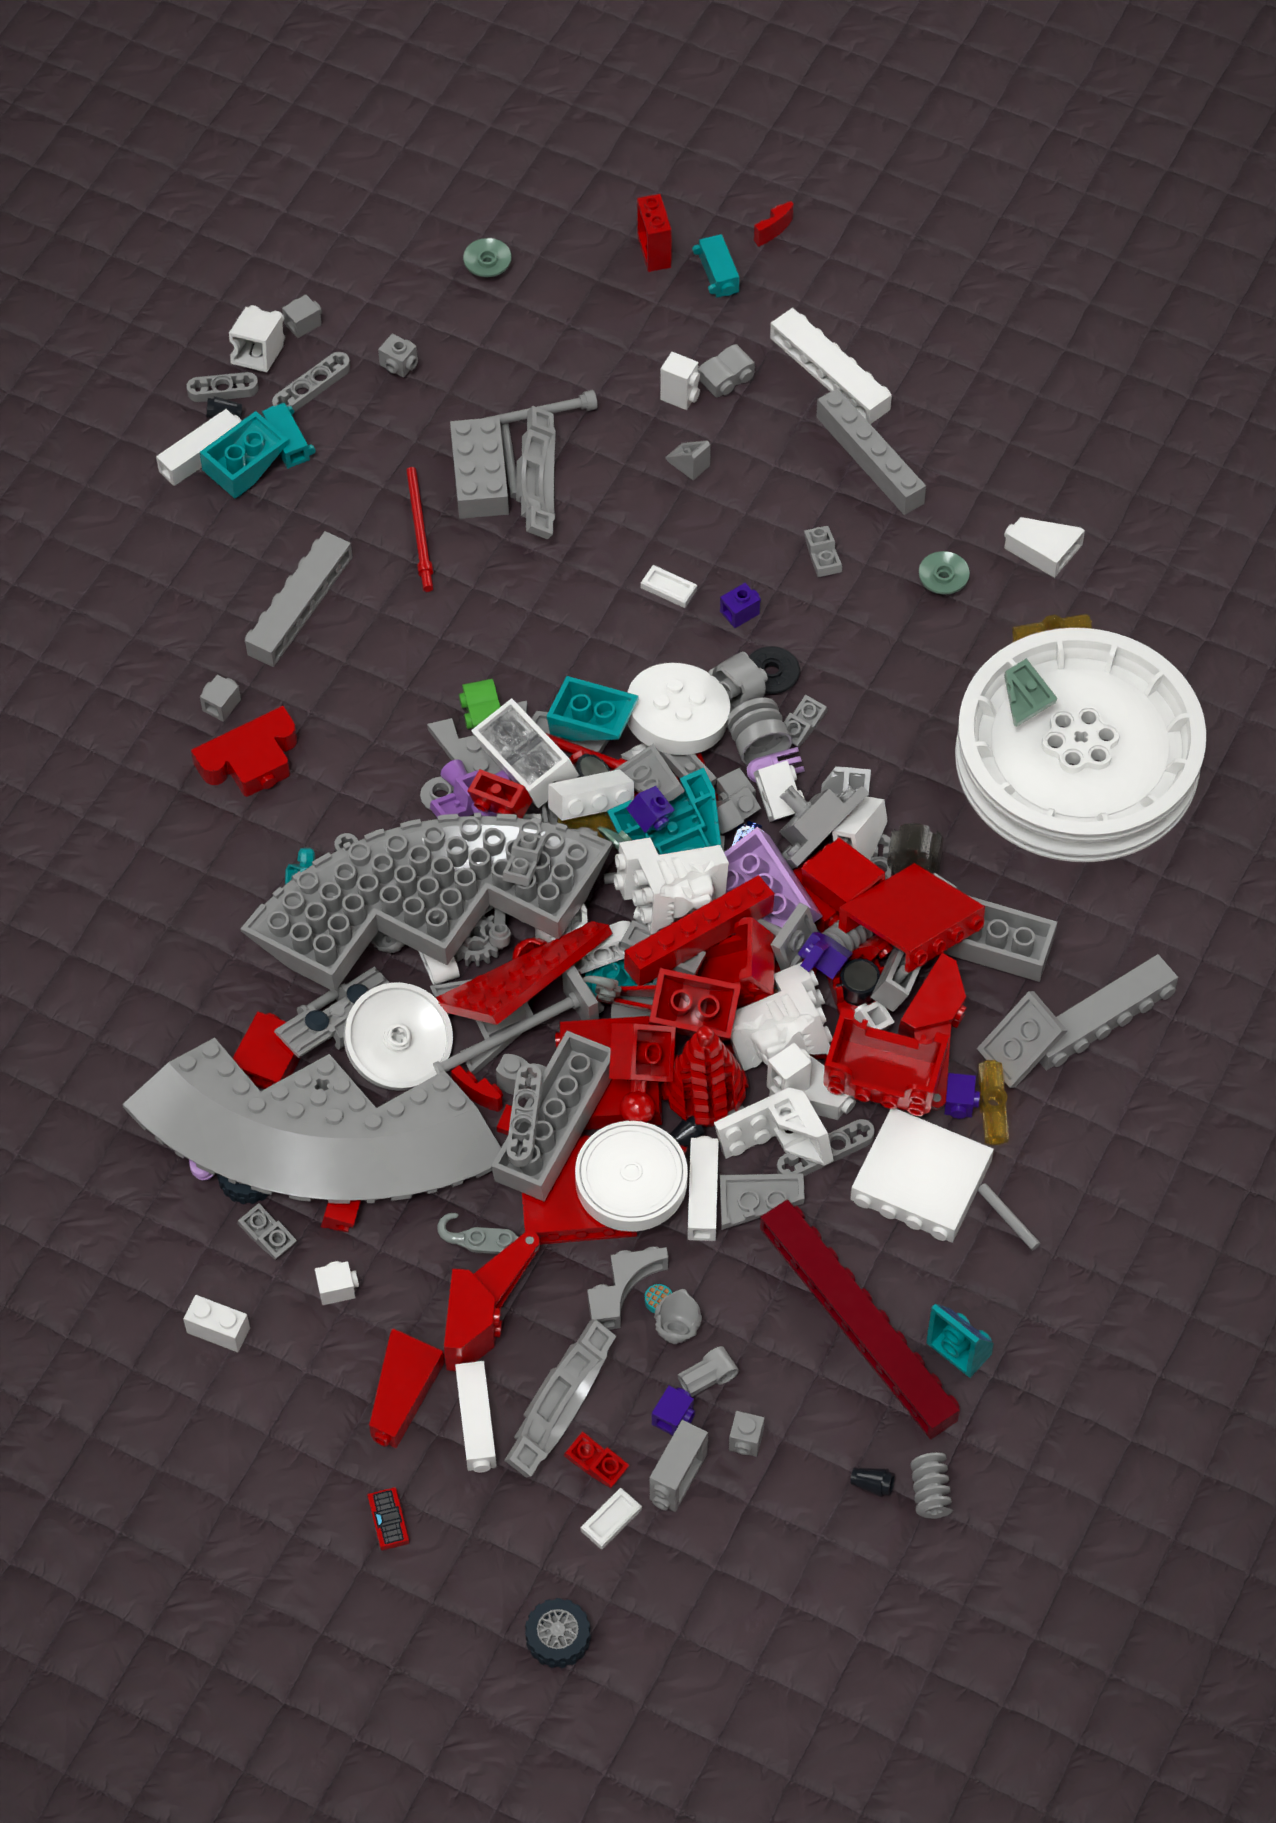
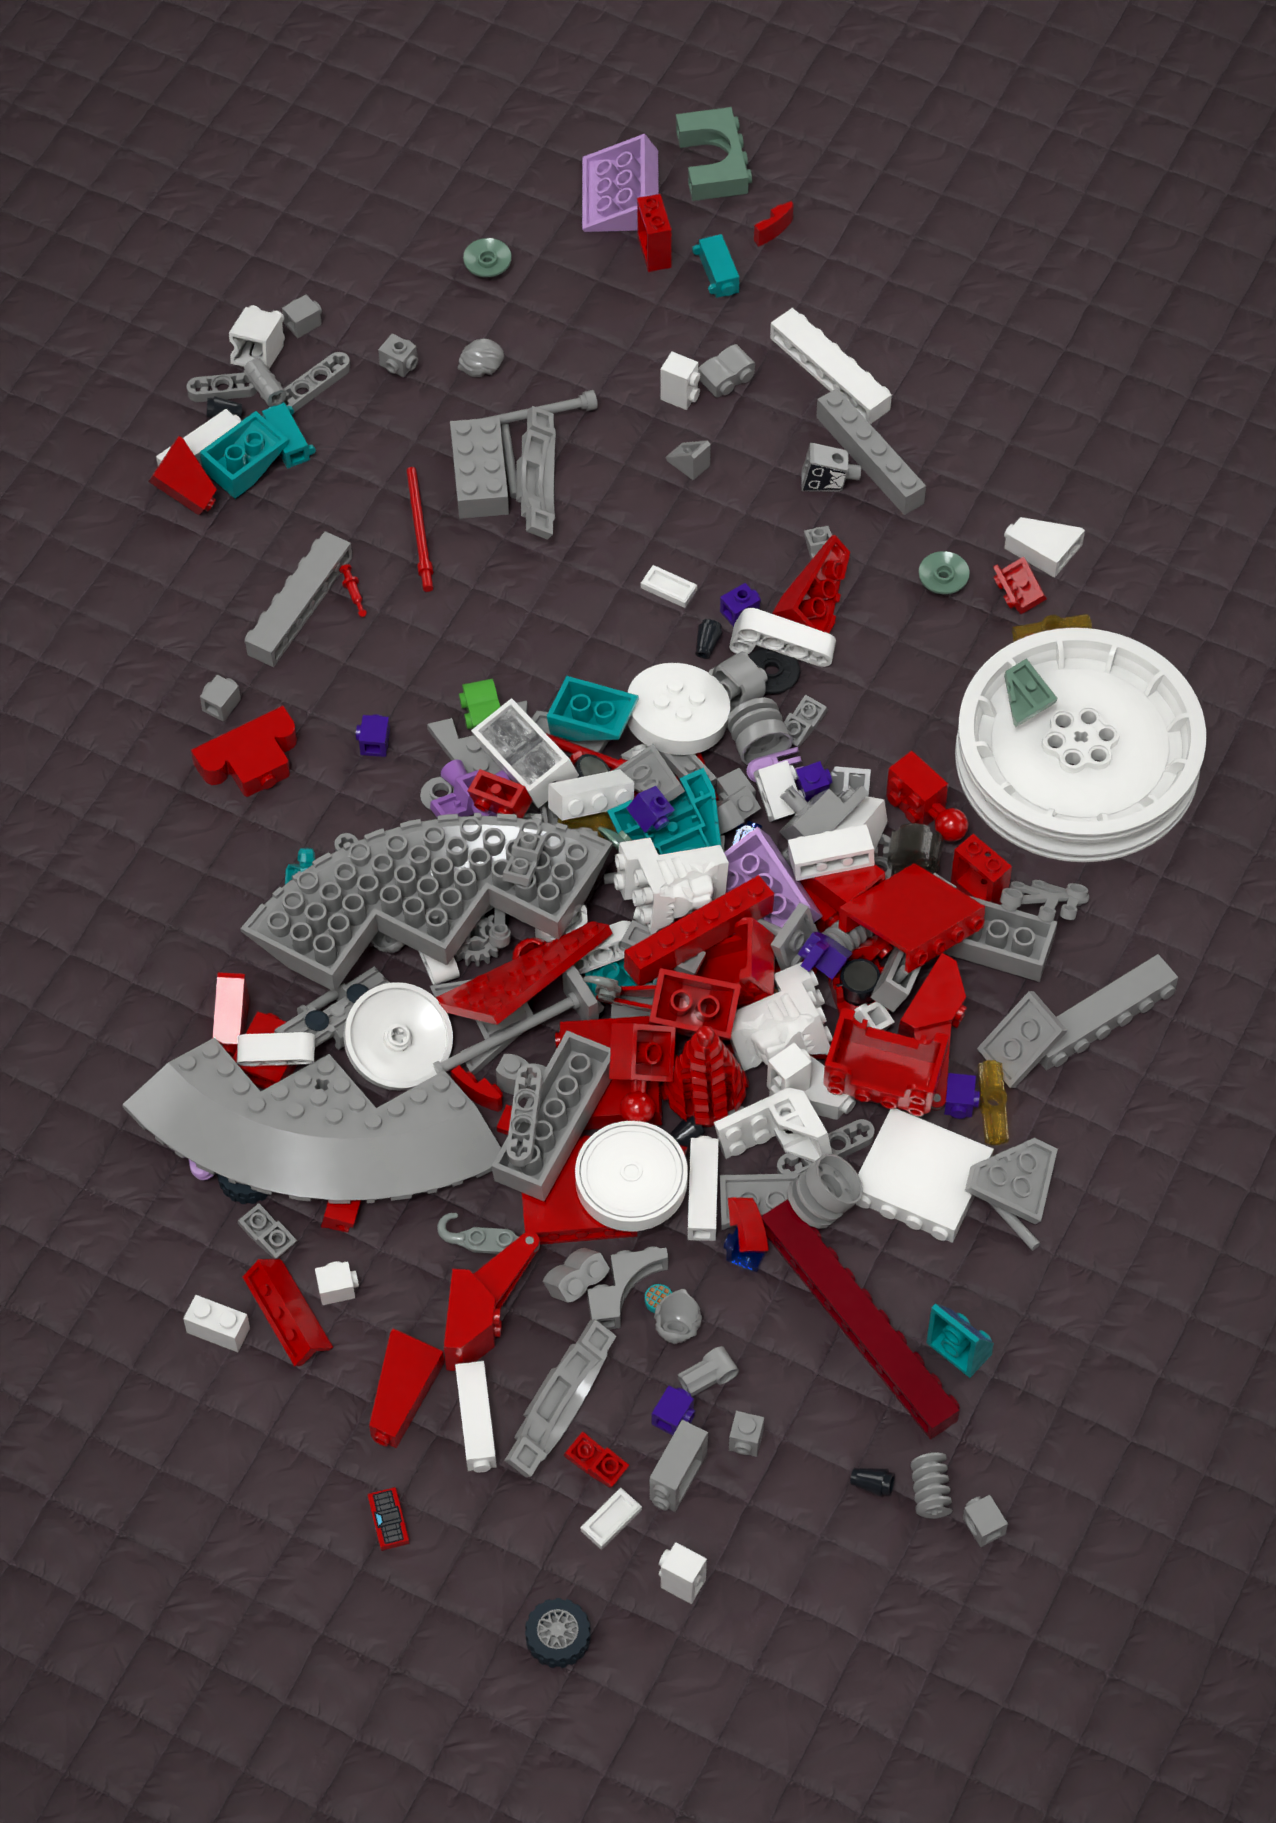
none -> red slope [148,436,217,515]
none -> slope [213,972,250,1058]
none -> white beam [237,1032,315,1066]
none -> red panel [242,1259,333,1366]
none -> light grey axle [244,358,286,407]
none -> red piece [339,564,367,618]
none -> dark purple brick [356,714,390,757]
none -> light grey hair [458,339,504,378]
none -> light grey brick [543,1248,610,1302]
none -> lavender slope [582,134,659,232]
none -> white brick [659,1542,707,1604]
none -> sand green arch [676,107,752,201]
none -> black cone [695,619,723,659]
none -> clear blue bracket [723,1226,767,1273]
none -> red slope [728,1197,768,1253]
none -> white beam [729,608,836,667]
none -> red wedge [772,535,850,633]
none -> light grey wheel [787,1154,863,1228]
none -> white brick [788,824,875,881]
none -> dark purple brick [796,761,833,802]
none -> light grey torso [801,443,861,492]
none -> red brick [886,751,968,842]
none -> red window [950,834,1012,905]
none -> light grey brick [963,1495,1008,1547]
none -> light grey plate [965,1138,1058,1224]
none -> bracket [993,556,1047,614]
none -> light grey plant [1000,880,1089,922]

